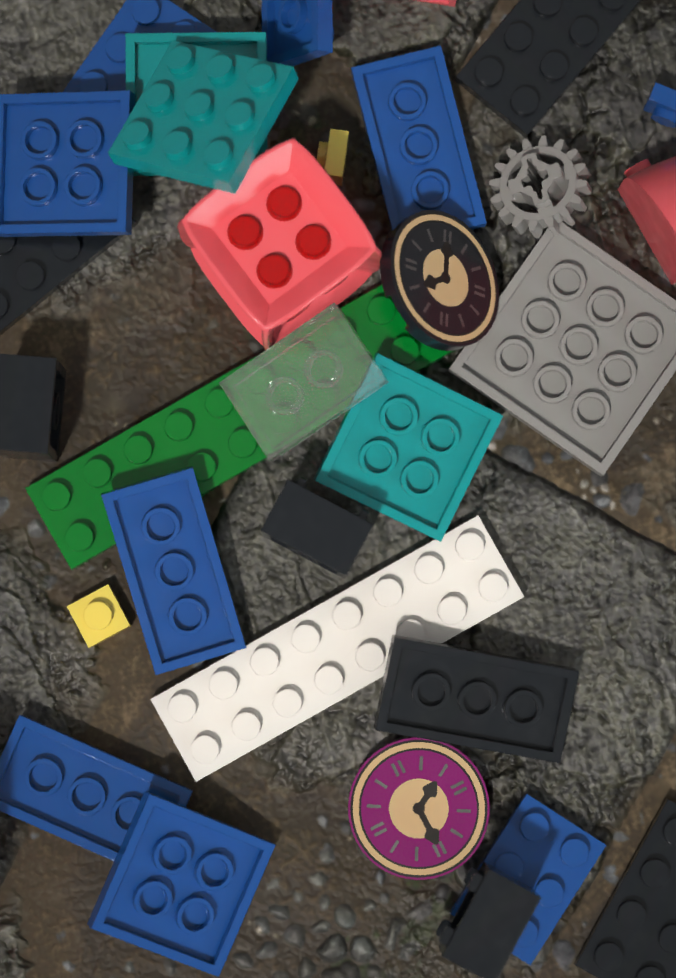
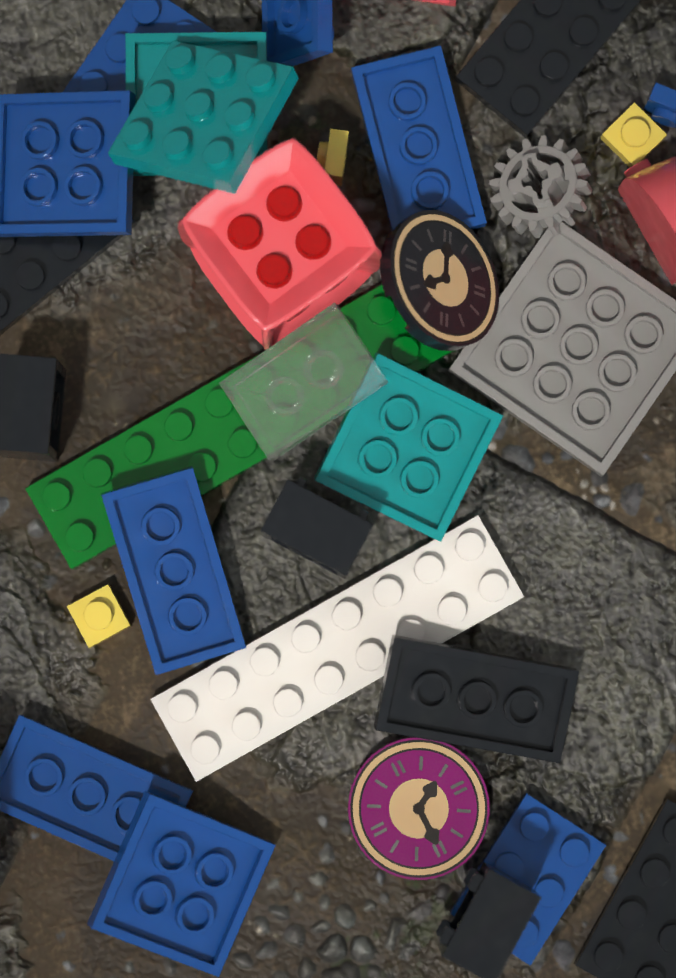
none -> light yellow plate [600,102,667,168]

